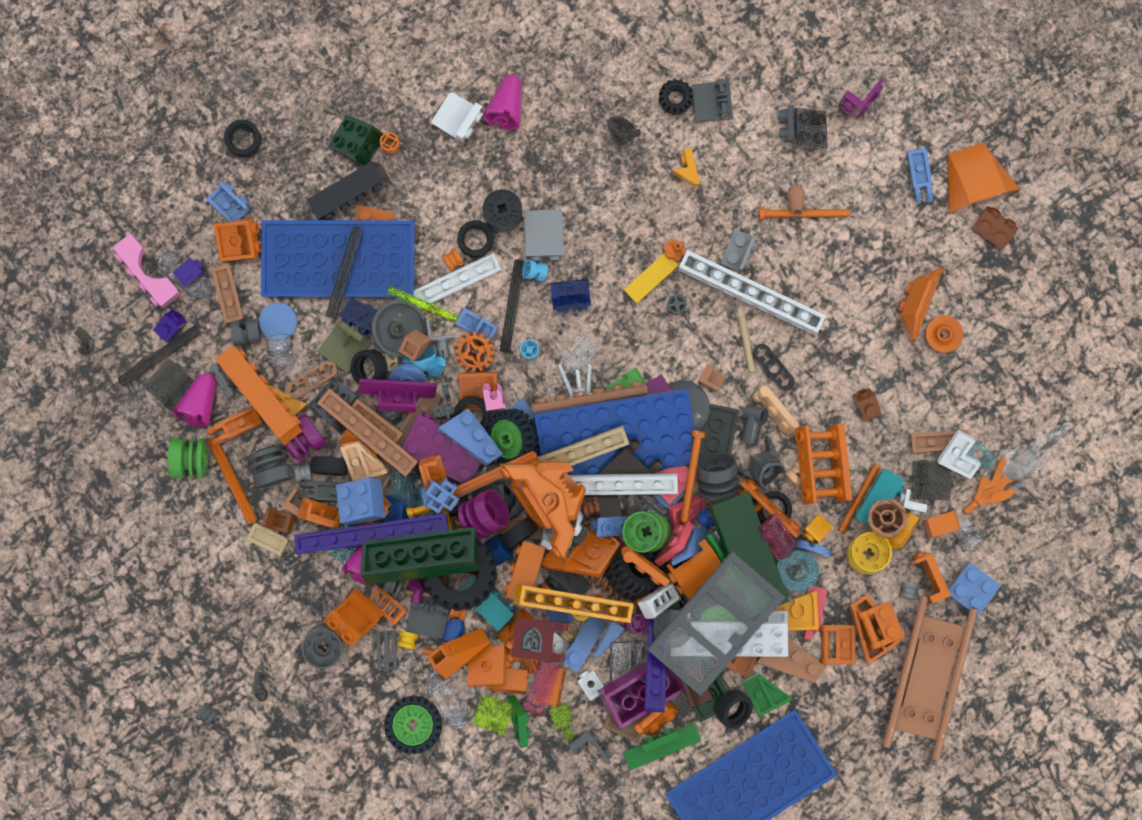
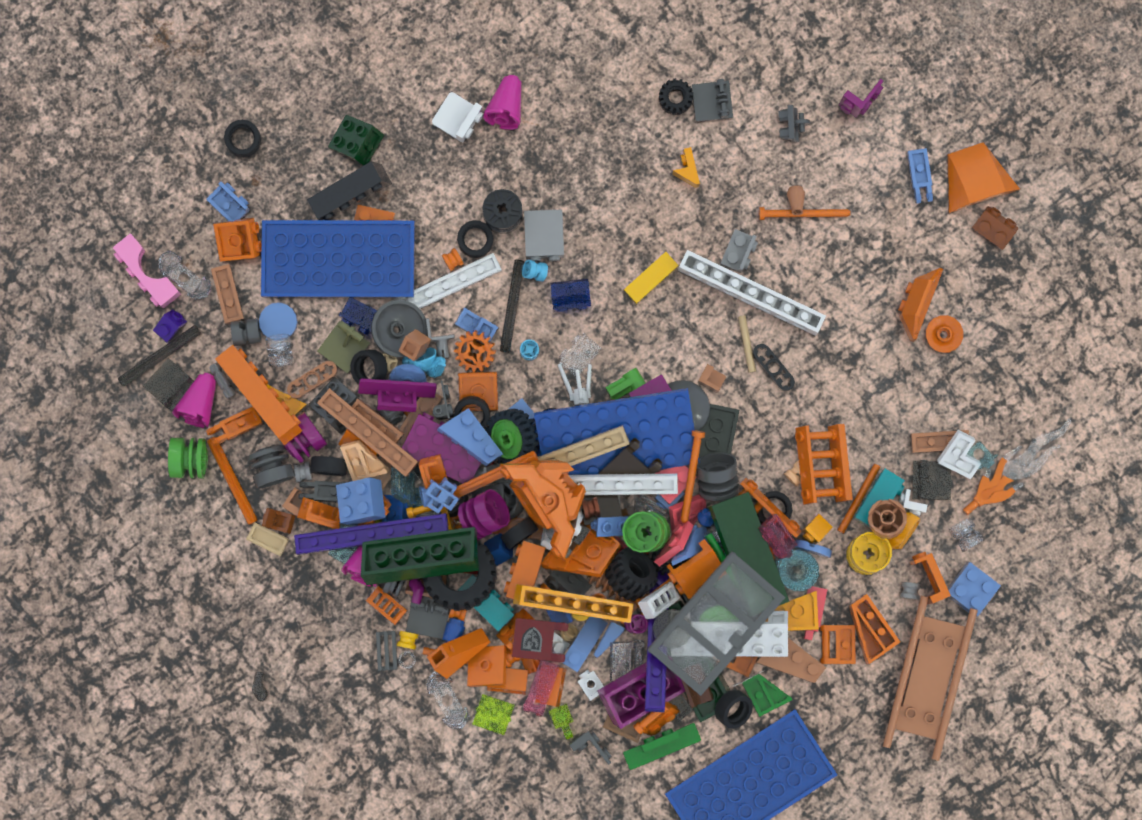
clear smoke arm [74,327,93,355] -> none
dark purple bracket [172,258,205,287] -> none
dark grey wheel [195,703,219,727] -> none
dark grey wheel [302,623,345,669] -> none
orange panel [323,588,384,648] -> none
clear smoke axle [326,226,363,319] -> none
orange wheel [380,132,400,155] -> none
wheel [384,696,442,754] -> none
clear neon green bar [387,286,458,322] -> none
bright pink hinge [483,383,506,411] -> none
green wing [507,695,530,748] -> none
nougat plate [532,381,648,413] -> none
clear smoke hat [607,116,641,146] -> none
orange plate [621,546,670,587] -> none
orange plant [663,239,686,261] -> none
dark grey wheel [667,295,686,316] -> none
dark grey helmet [737,436,786,488] -> none
dark grey piece [740,404,768,445] -> none
light nougat plate [753,386,800,436] -> none
clear smoke hinge [795,108,828,150] -> none
dark orange bracket [852,388,882,422] -> none
orange plate [858,601,904,650] -> none
orange slope [923,511,961,539] -> none

